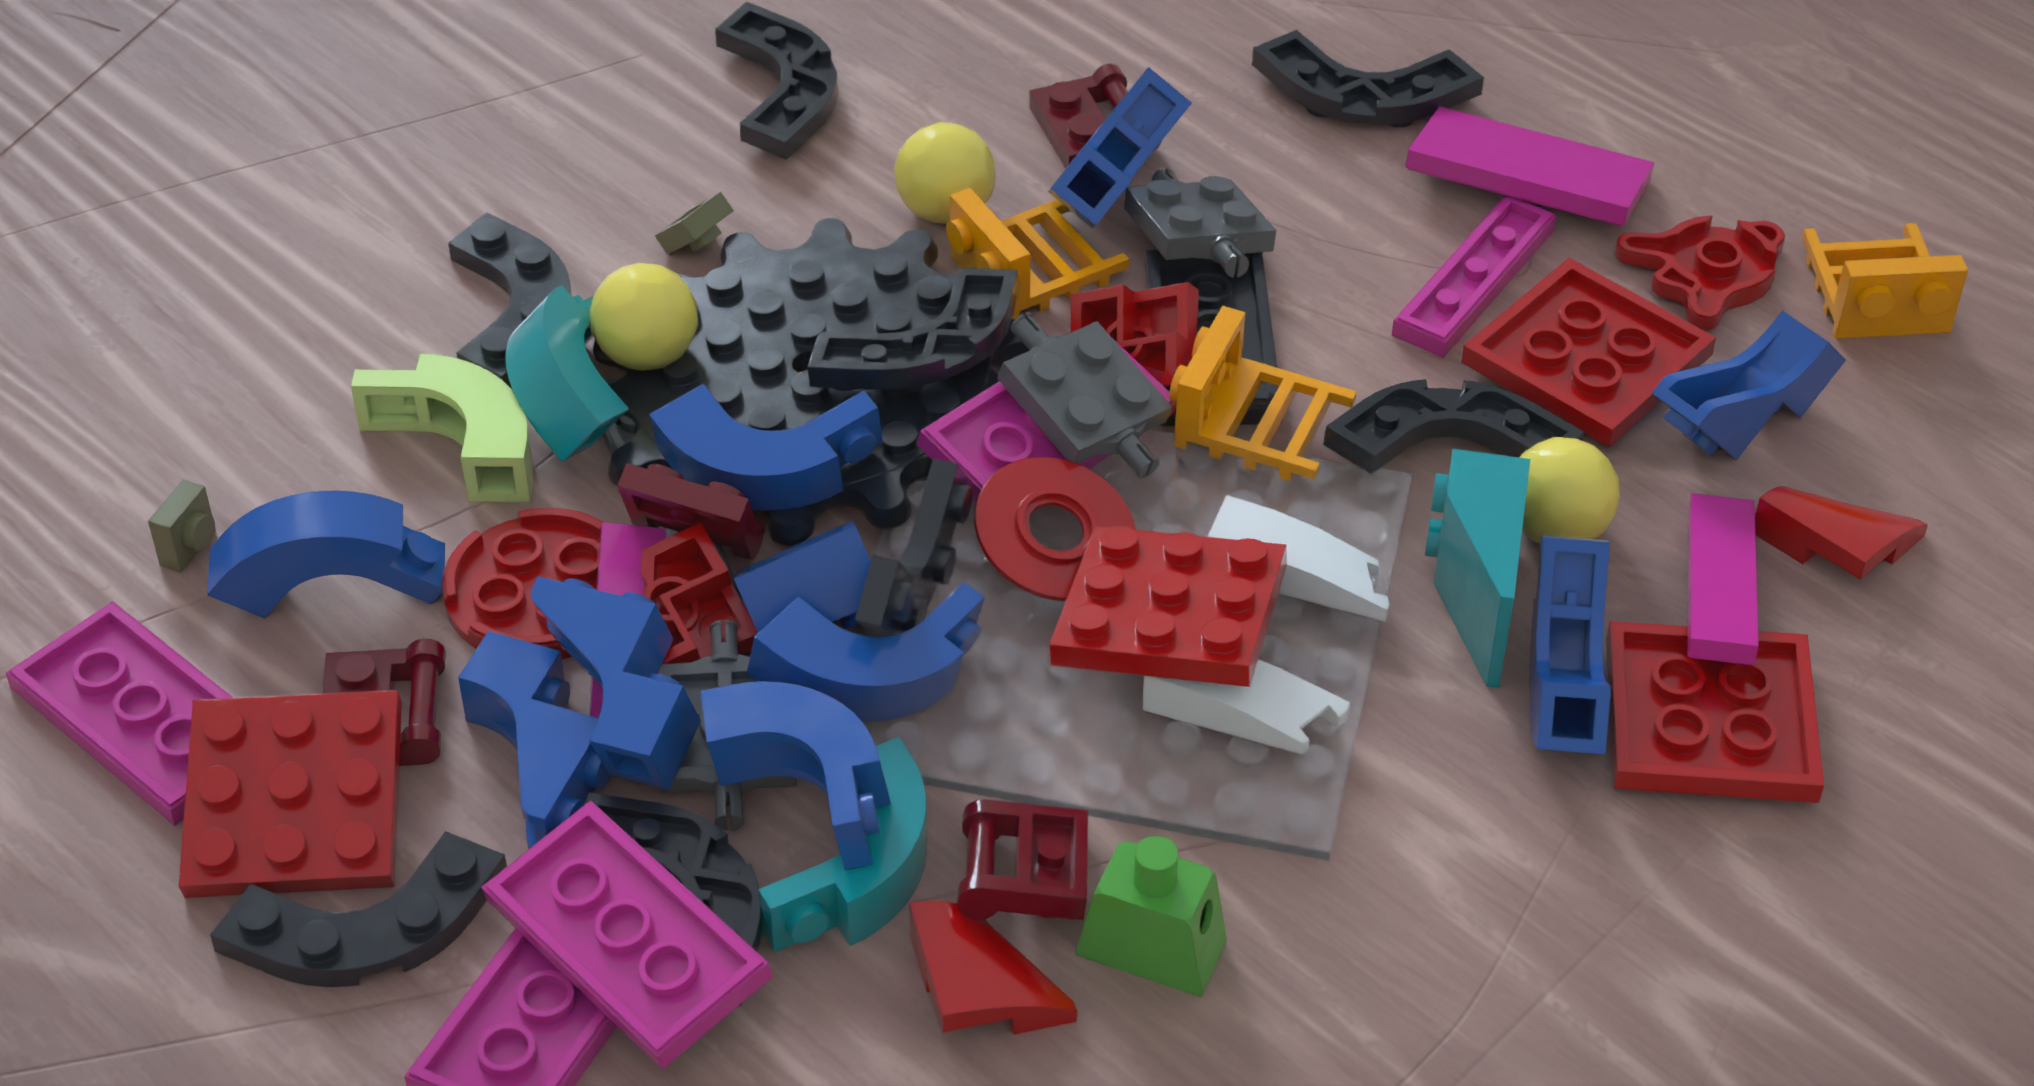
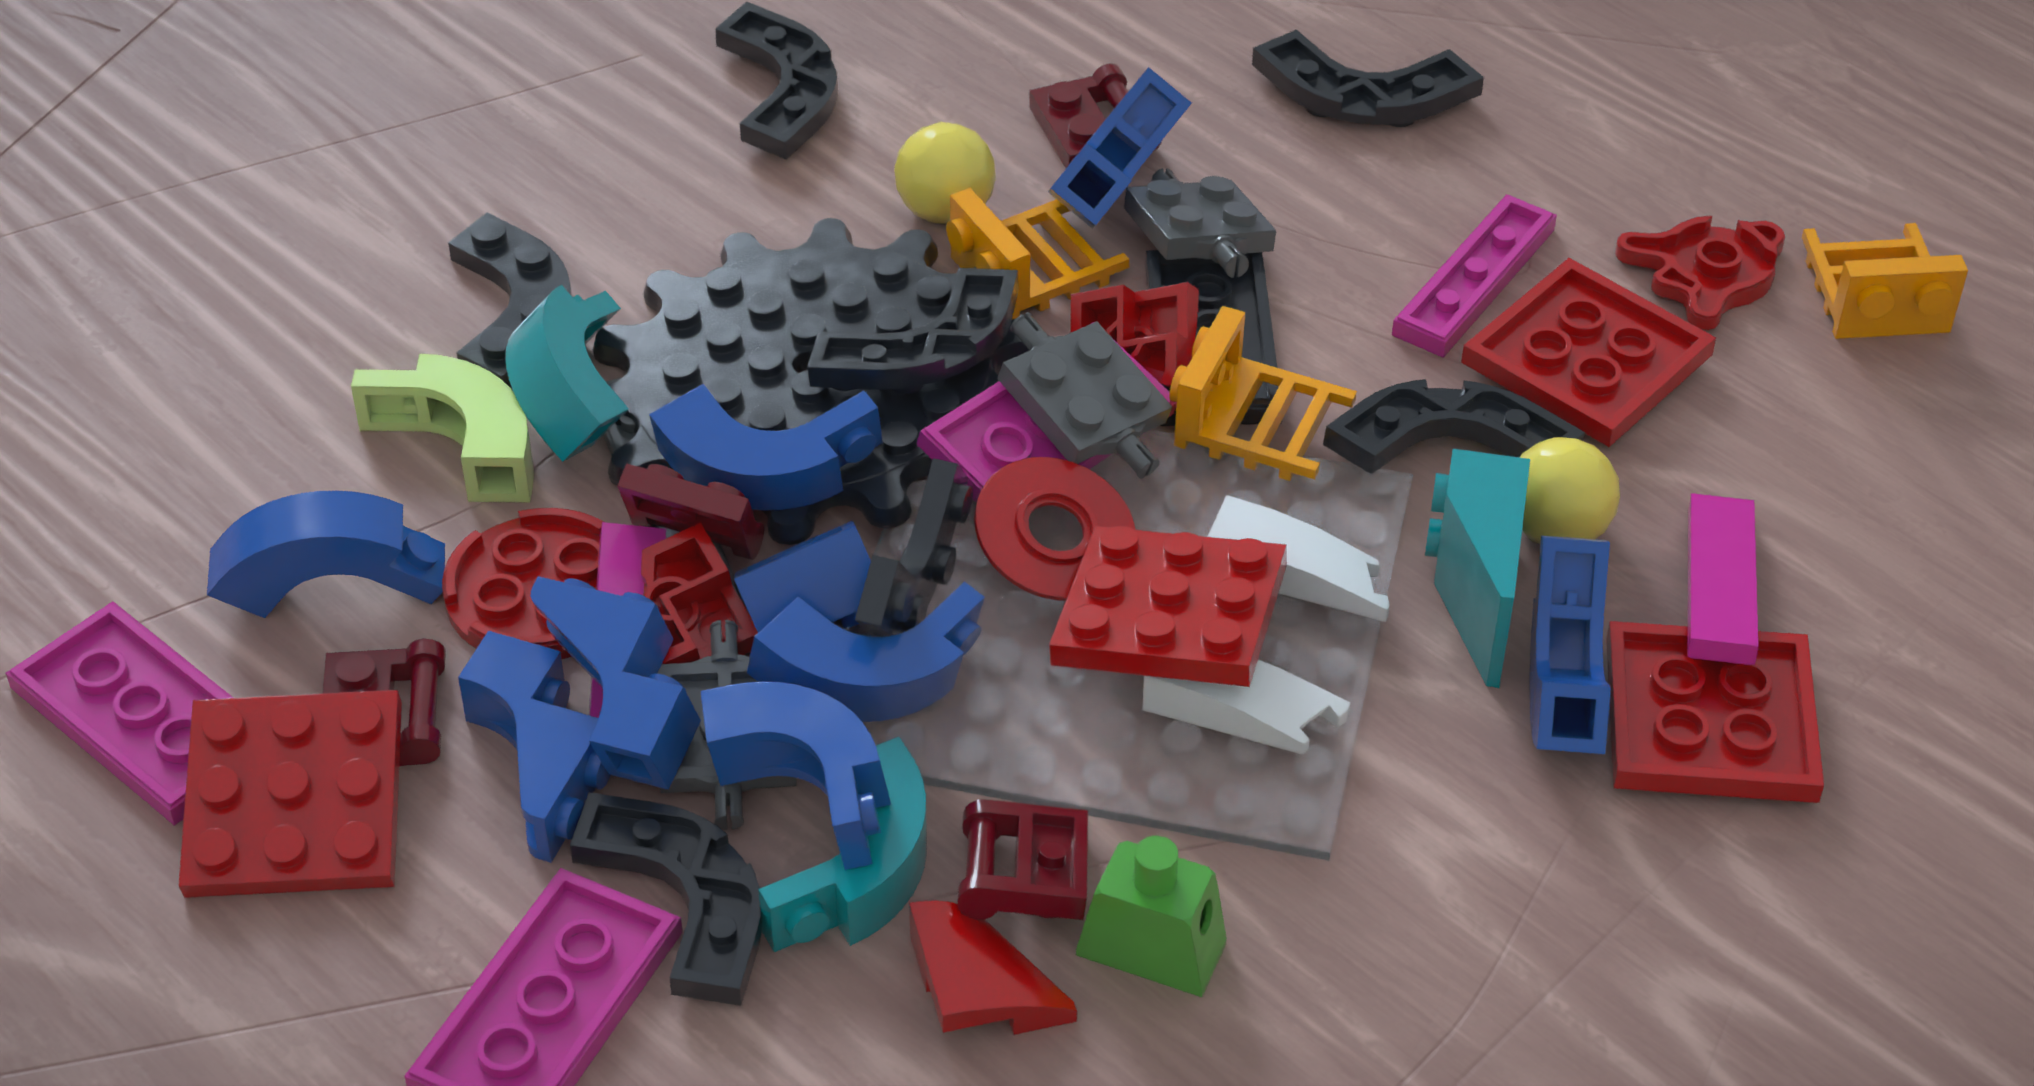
olive plate [148,479,216,572] -> none
black plate [210,831,507,987] -> none
dark pink tile [481,800,773,1070] -> none
light yellow piece [589,263,698,371] -> none
olive plate [655,192,734,255] -> none
dark pink tile [1405,106,1655,226] -> none
blue arch [1652,310,1846,460] -> none
red slope [1755,486,1928,580] -> none

